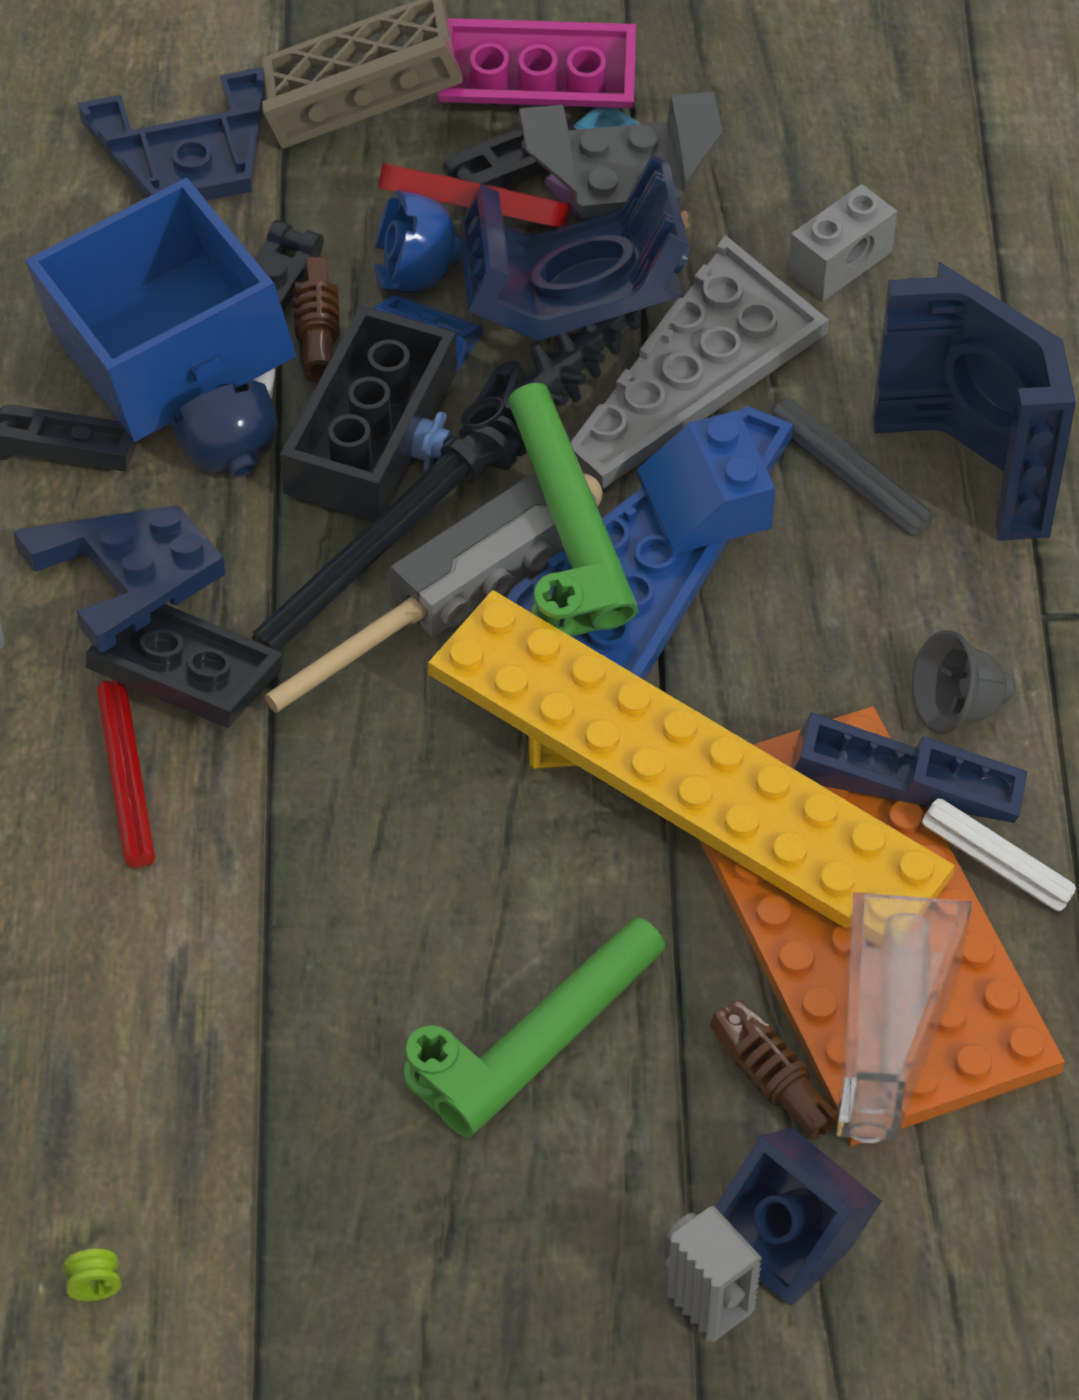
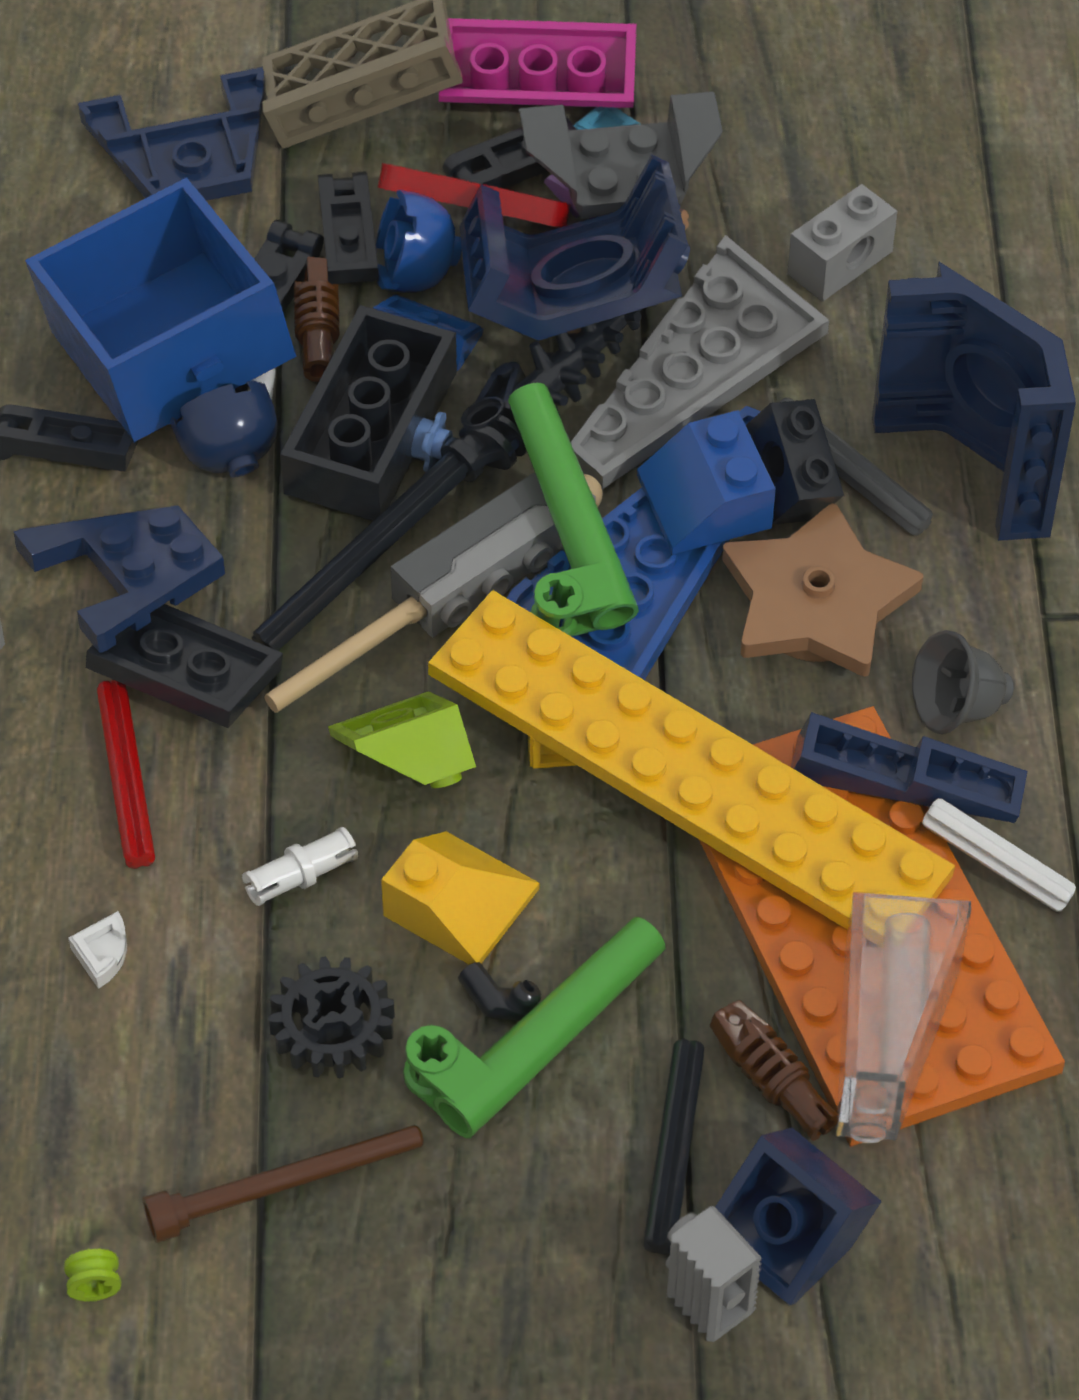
none -> white tile [68,911,127,989]
none -> reddish brown piece [142,1125,424,1243]
none -> white pin [242,827,358,906]
none -> black gear [268,956,395,1078]
none -> black plate [318,171,379,284]
none -> lime slope [328,691,476,788]
none -> yellow slope [381,831,540,965]
none -> black arm [458,962,541,1021]
none -> black axle [643,1039,705,1255]
none -> medium nougat plate [722,503,923,677]
none -> black brick [746,399,844,525]

